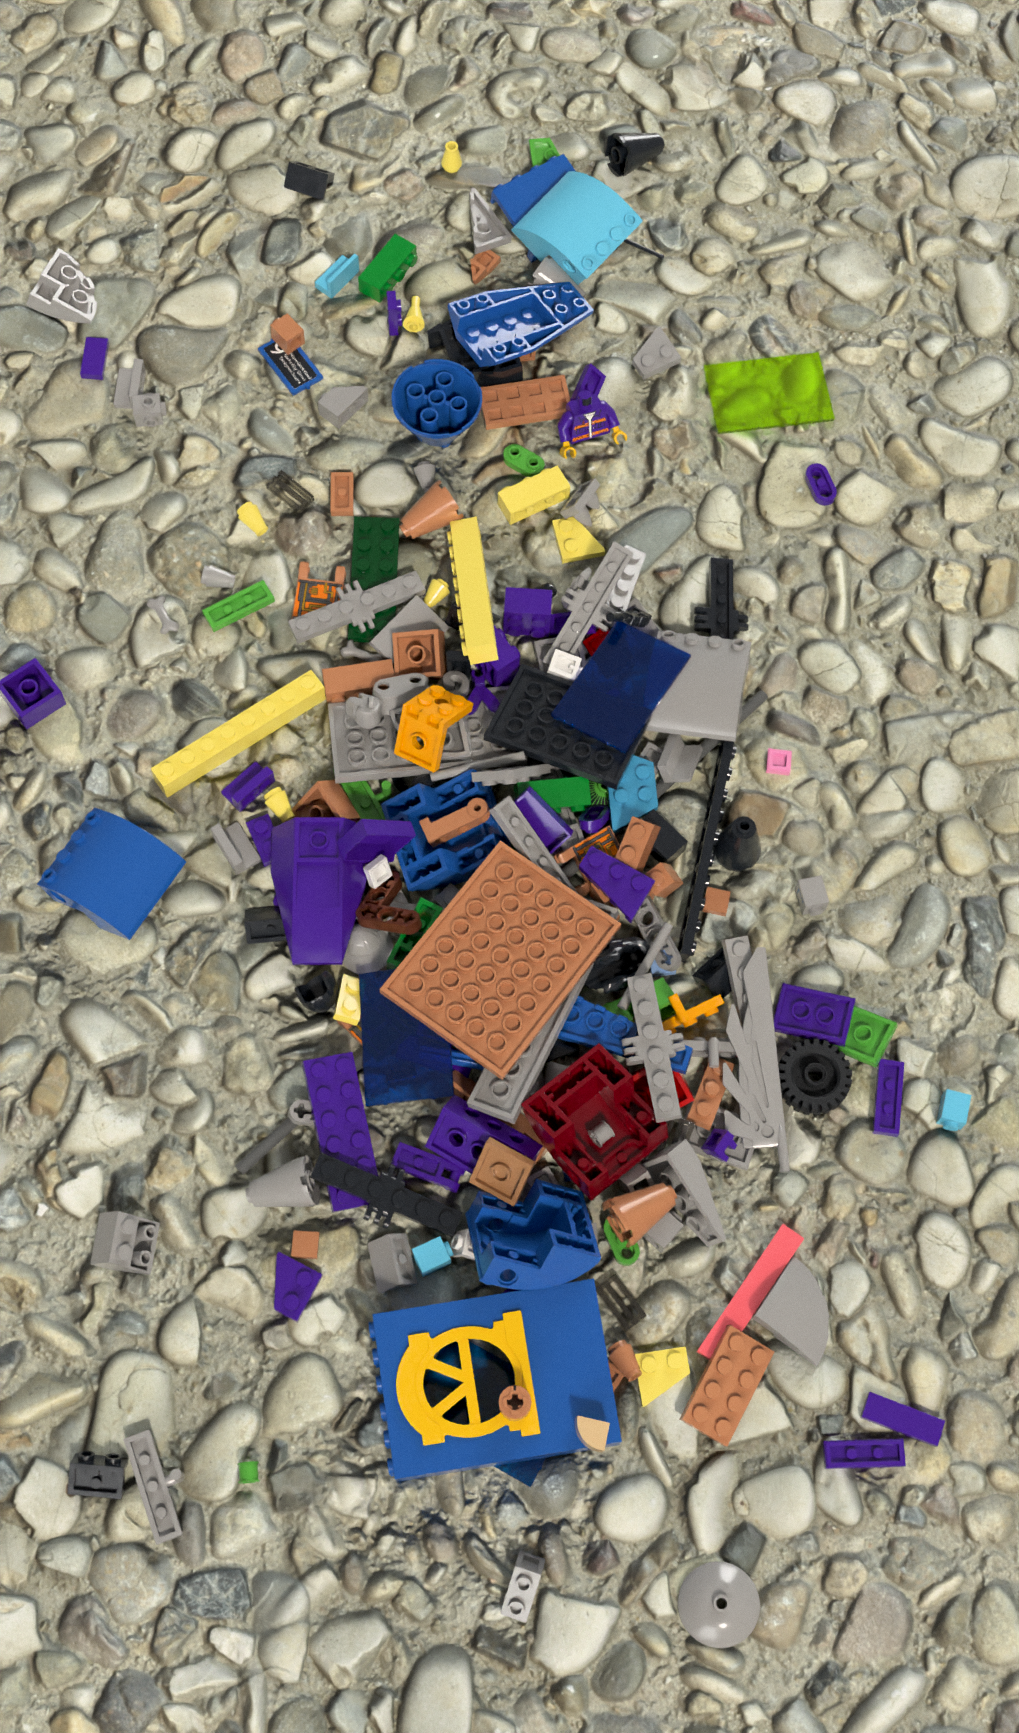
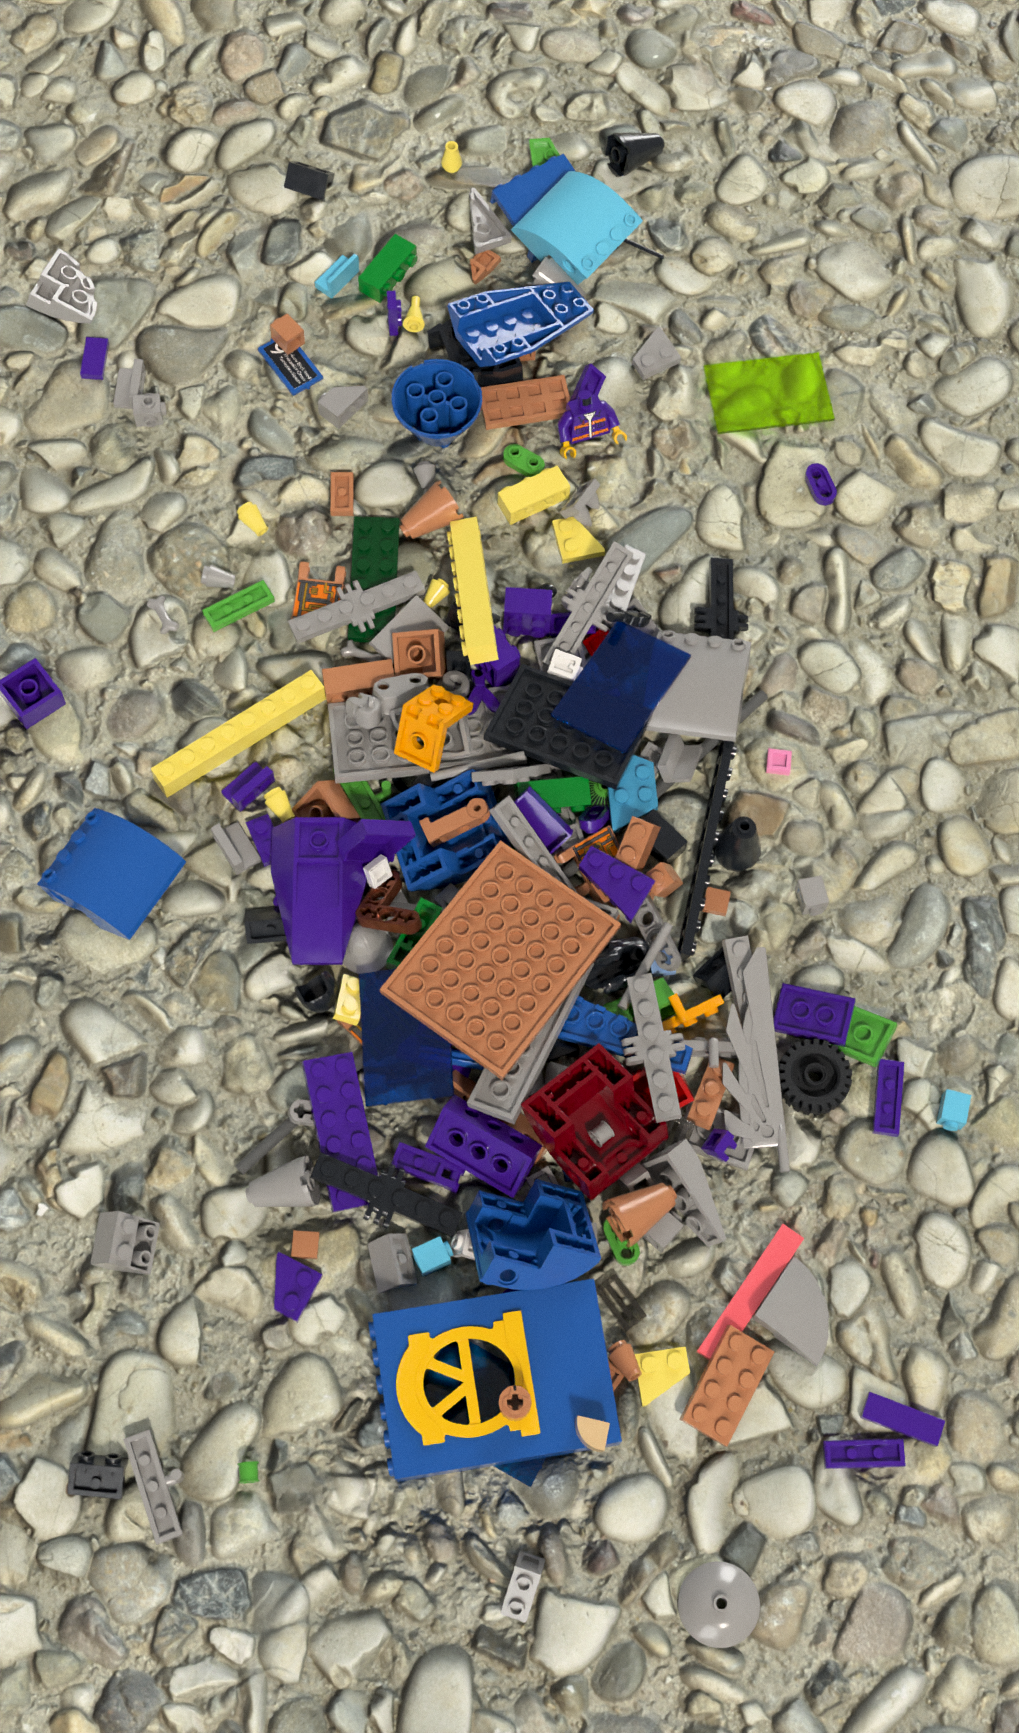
clear smoke tile [266,470,314,514] -> none
medium nougat plate [469,1137,535,1206] -> none

